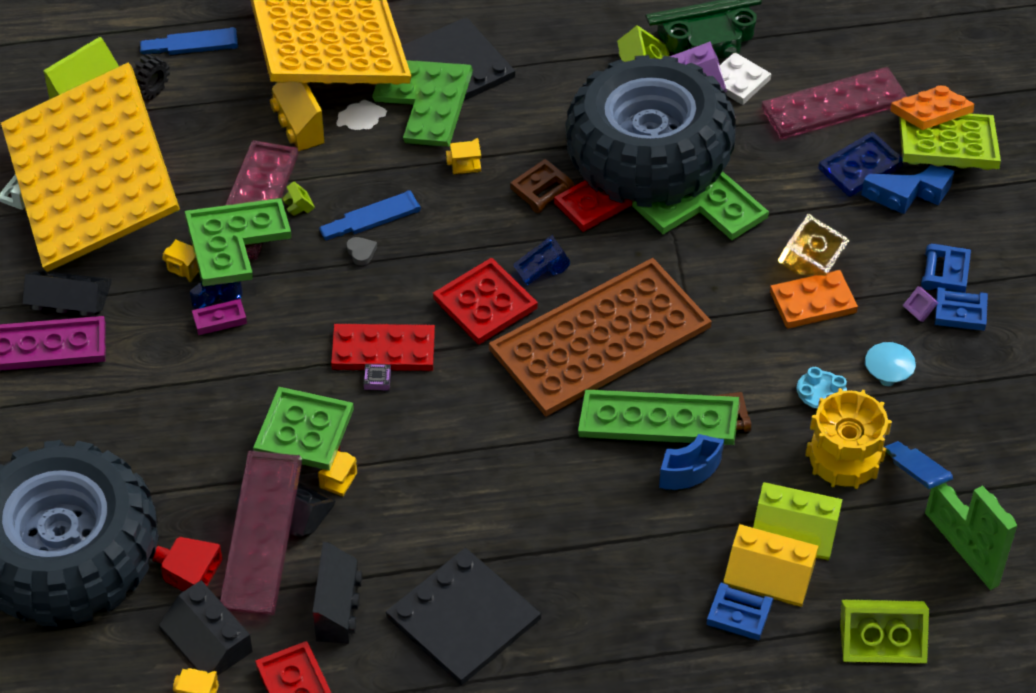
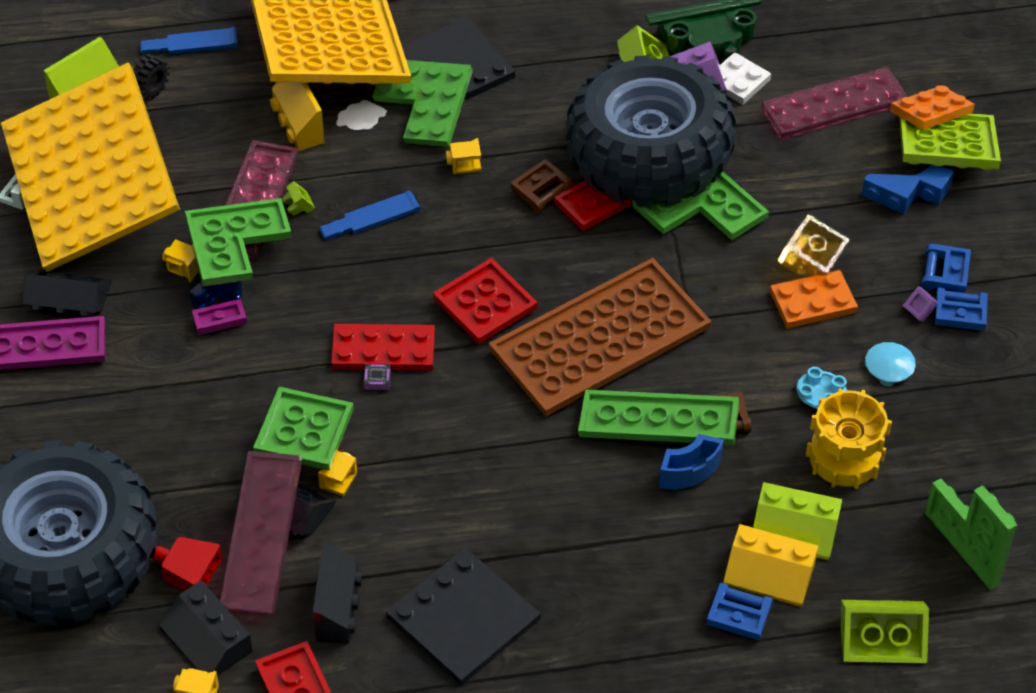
dark grey tile [347,237,377,266] -> none
clear blue plate [513,235,570,285] -> none
clear blue plate [818,132,904,197] -> none
blue piece [884,441,953,490] -> none

